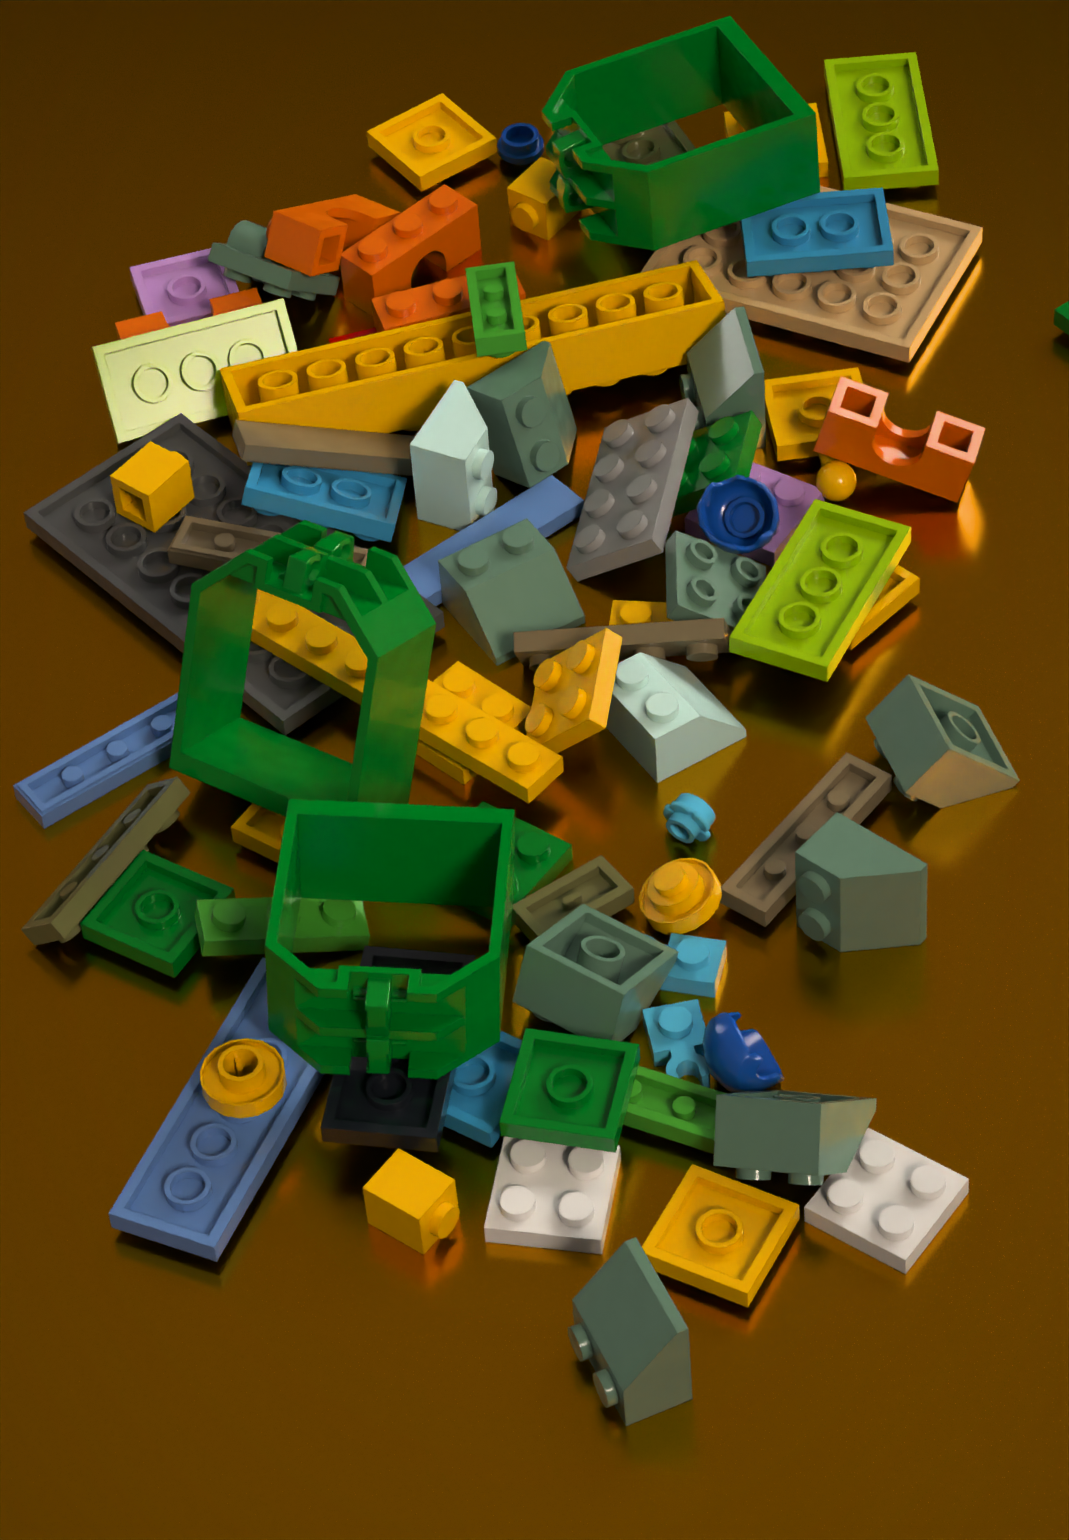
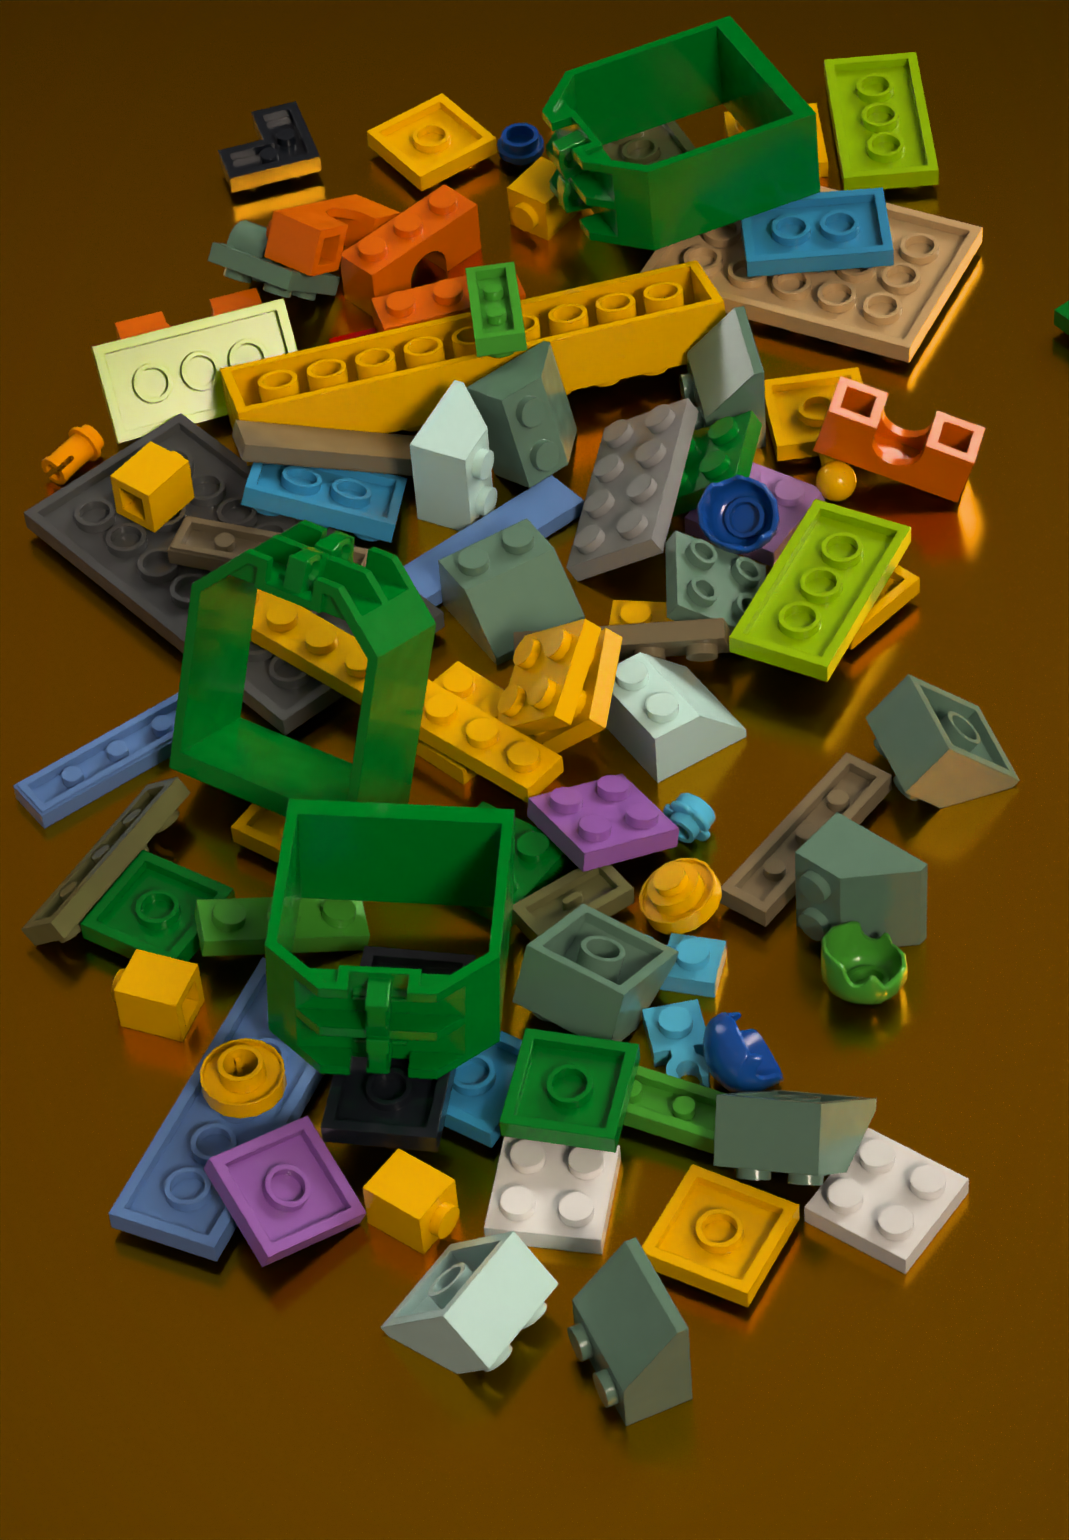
lavender plate [129,248,239,327] -> none
none -> light orange pin [41,424,104,485]
none -> yellow brick [111,949,205,1042]
none -> medium lavender plate [203,1115,367,1267]
none -> black plate [218,101,322,193]
none -> light aqua slope [381,1231,559,1374]
none -> yellow plate [498,619,602,736]
none -> medium lavender plate [527,774,679,872]
none -> bright green hair [821,921,908,1005]

